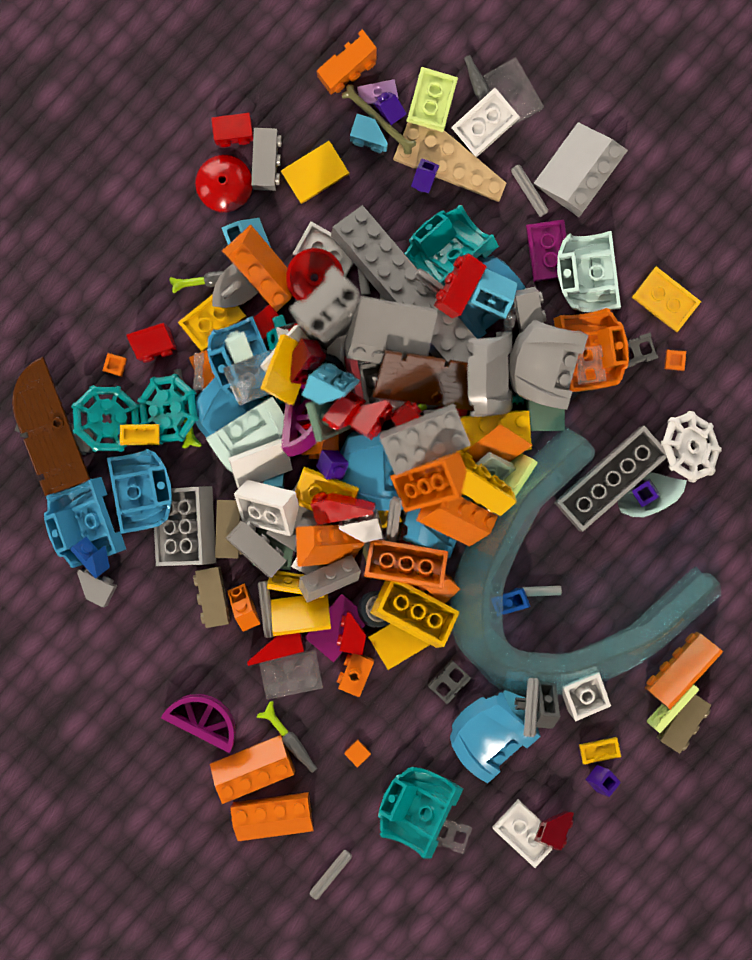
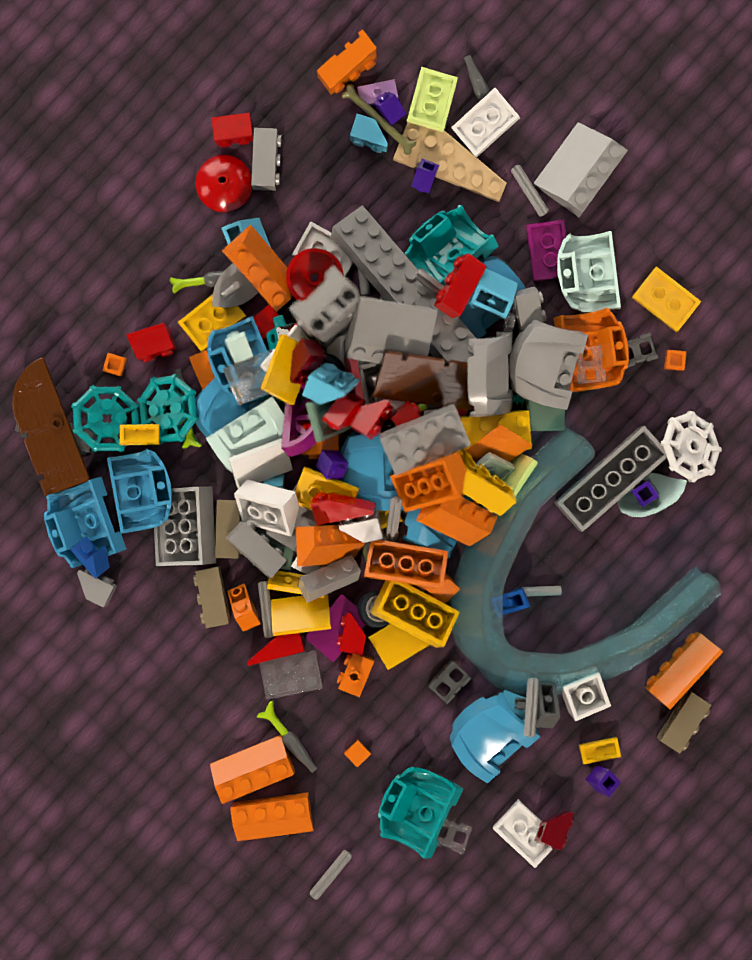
magenta window [161,694,236,753] -> none
clear piece [193,353,204,391] -> none
yellow tile [281,141,349,204] -> none
clear tile [483,58,544,127] -> none
yellowish green tile [647,685,699,733] -> none

